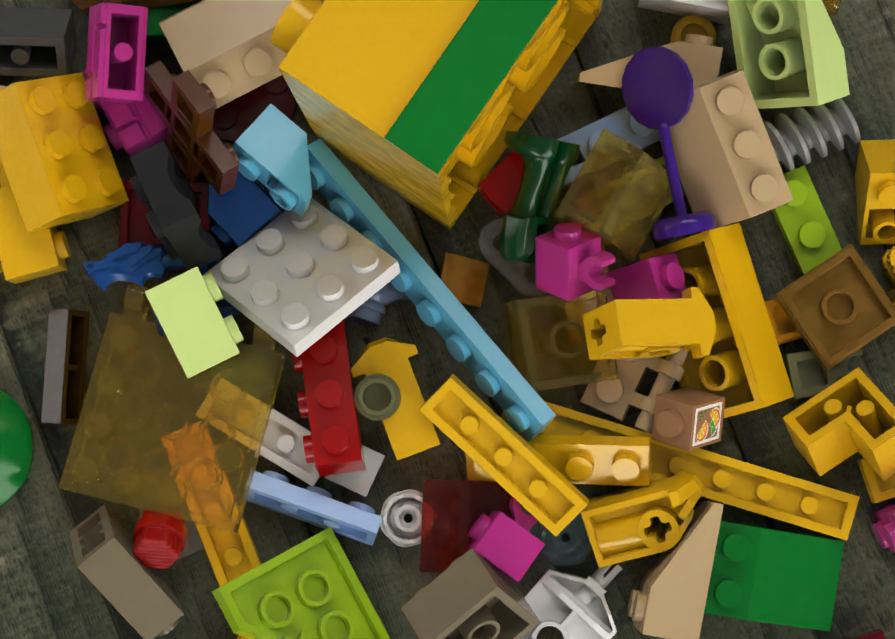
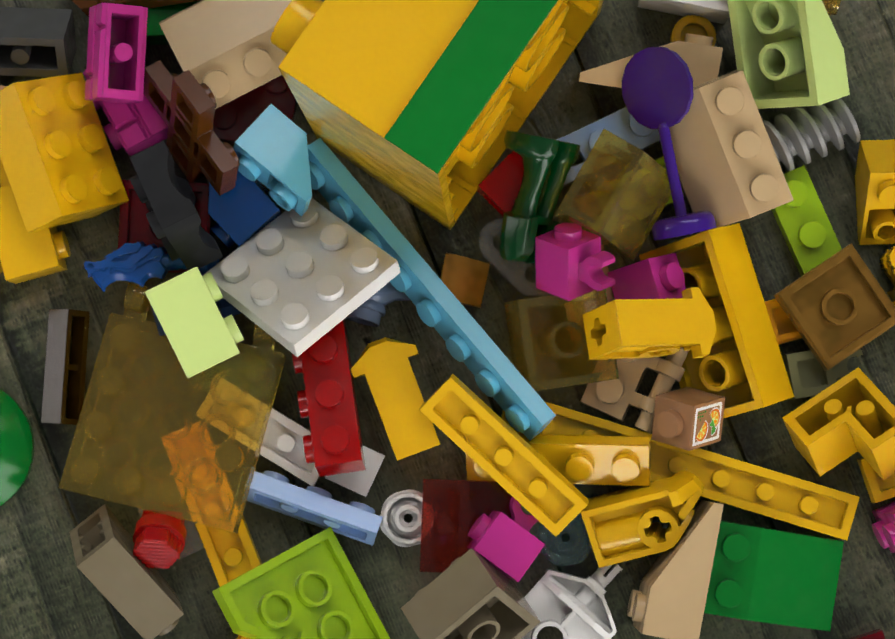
olive plate [354,374,401,421] -> none

